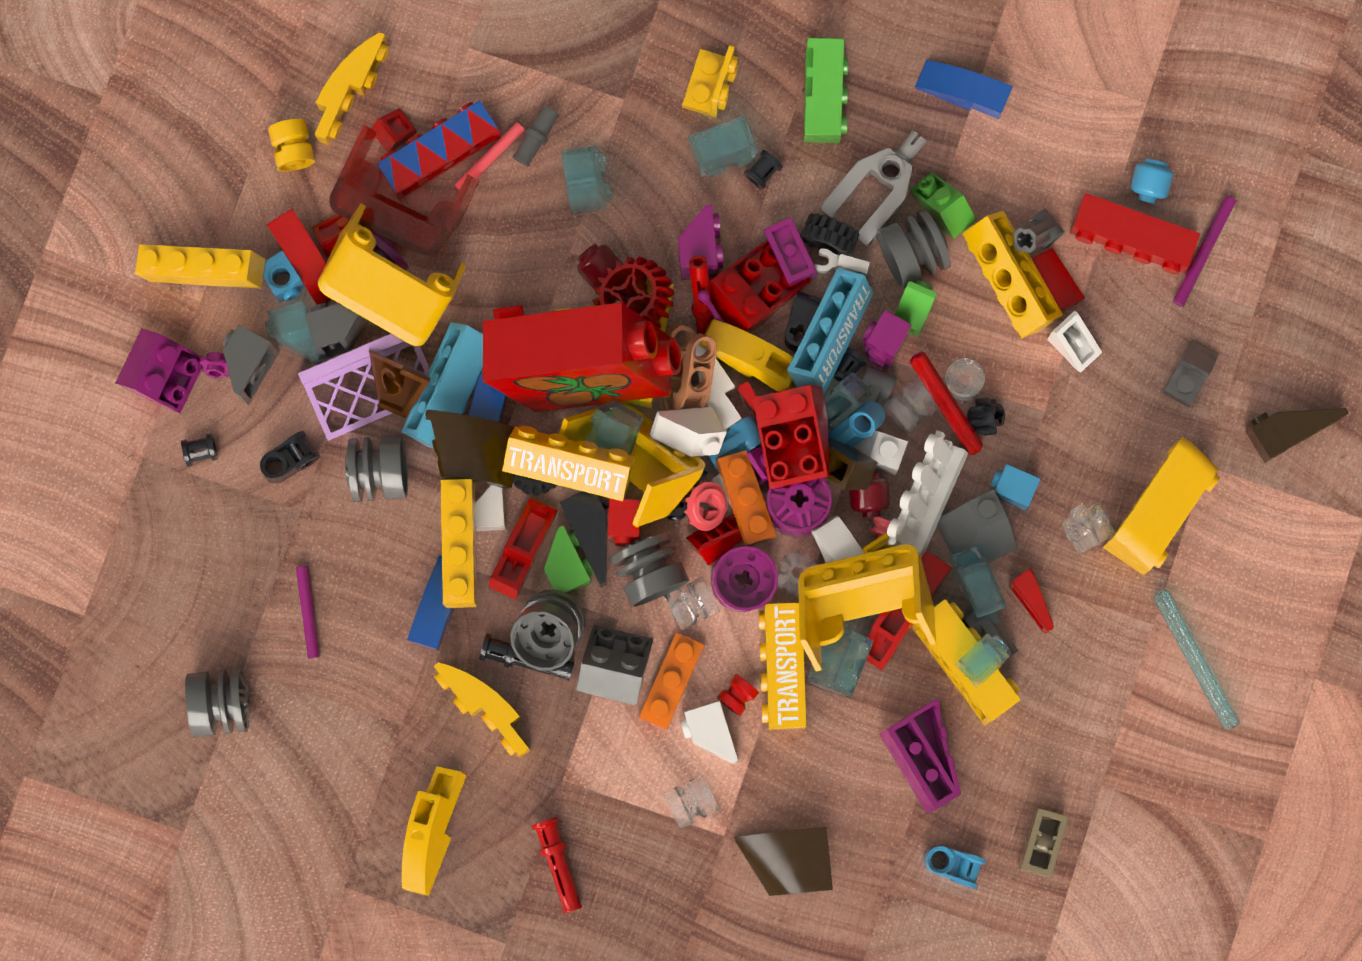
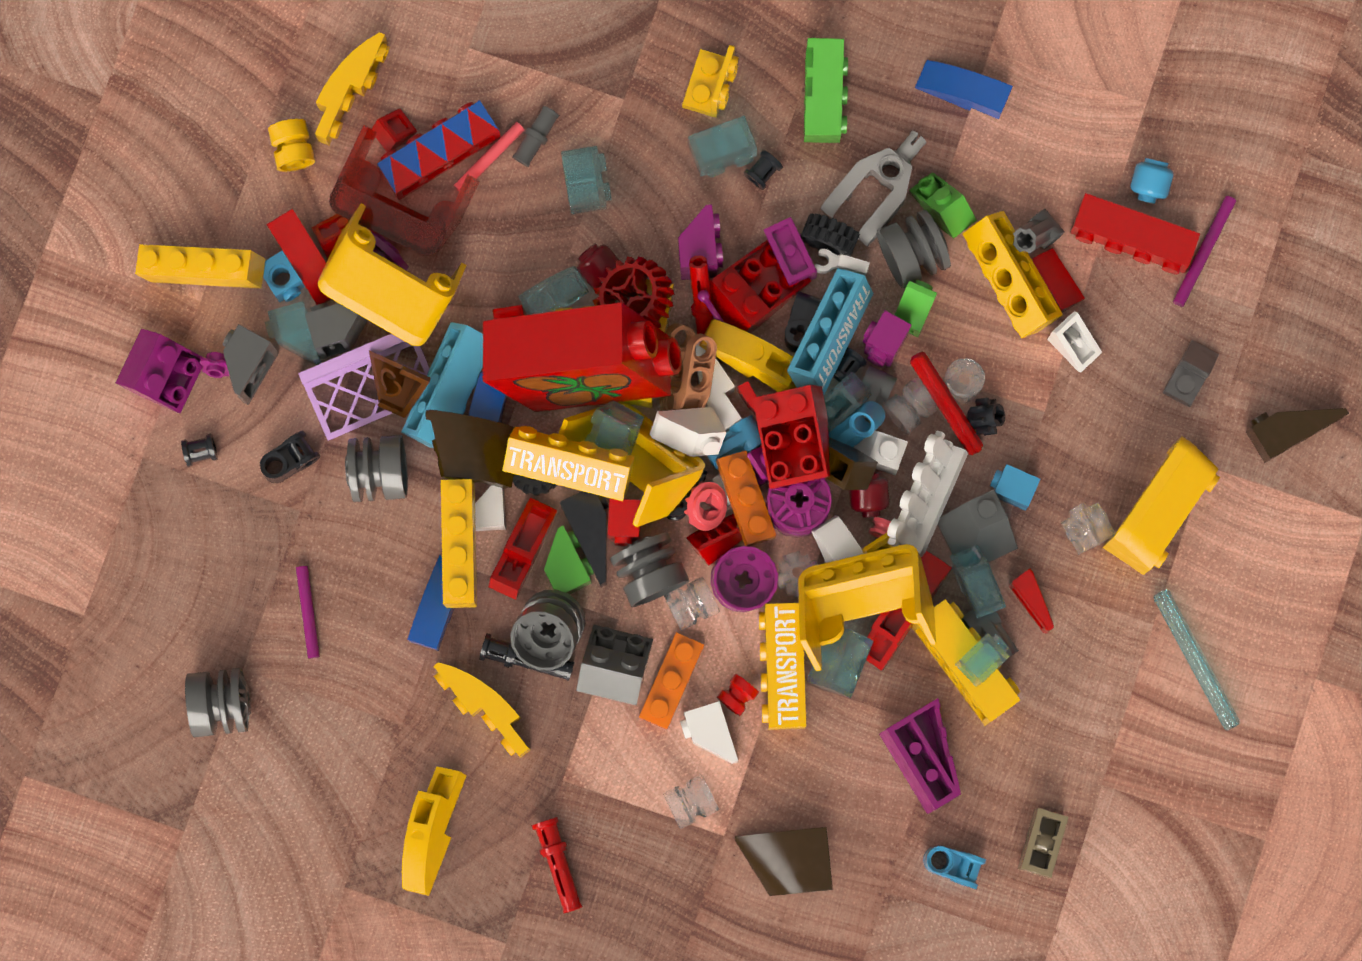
none -> clear light blue slope [518,266,589,315]

